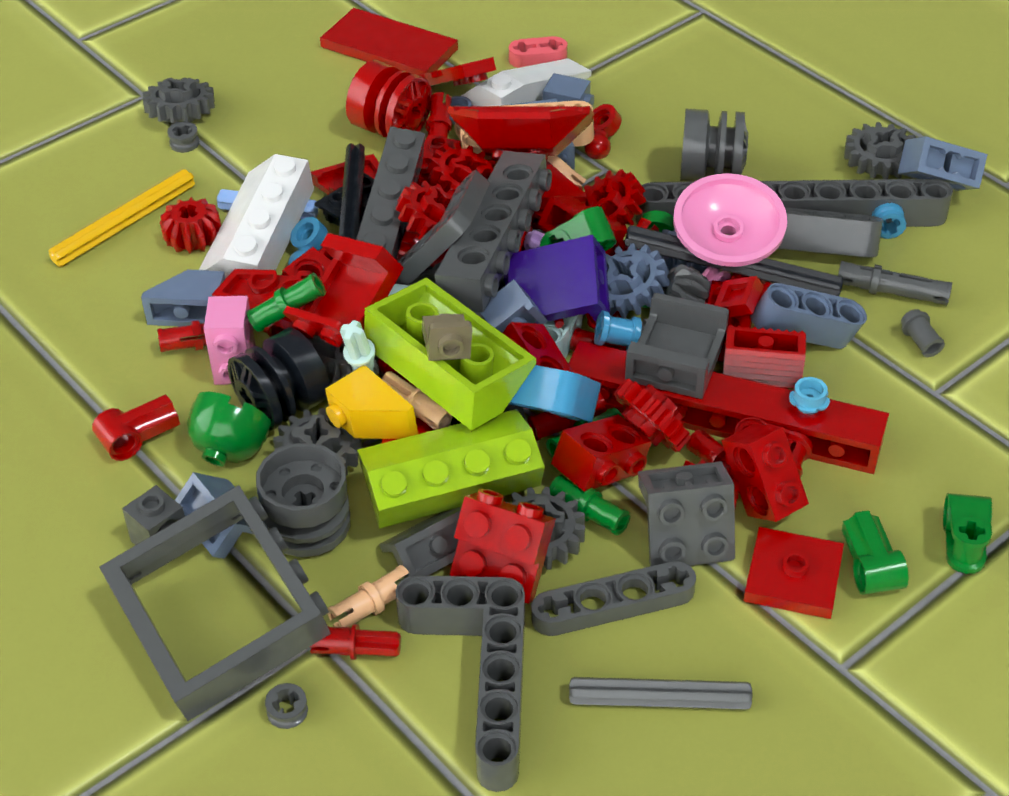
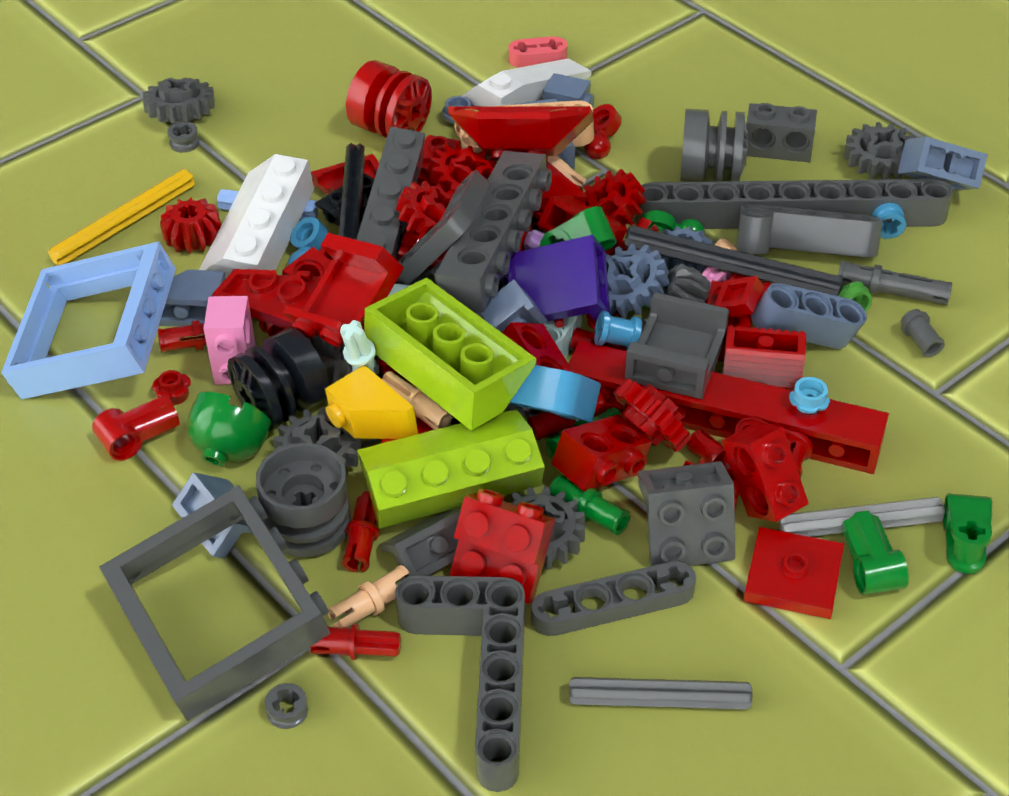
dark grey brick [122,485,185,545] -> none
green pin [247,273,326,332] -> none
red tile [320,8,458,75] -> none
red wing [419,57,496,86] -> none
dark tan bracket [422,314,472,361] -> none
red pin [425,92,452,138] -> none
bright pink dish [673,173,787,267] -> none
none -> light blue window [1,241,176,400]
none -> red plate [152,370,191,406]
none -> red axle [342,491,380,572]
none -> dark grey brick [746,103,817,163]
none -> light grey axle [778,497,945,537]
none -> bright green plate [838,281,872,312]

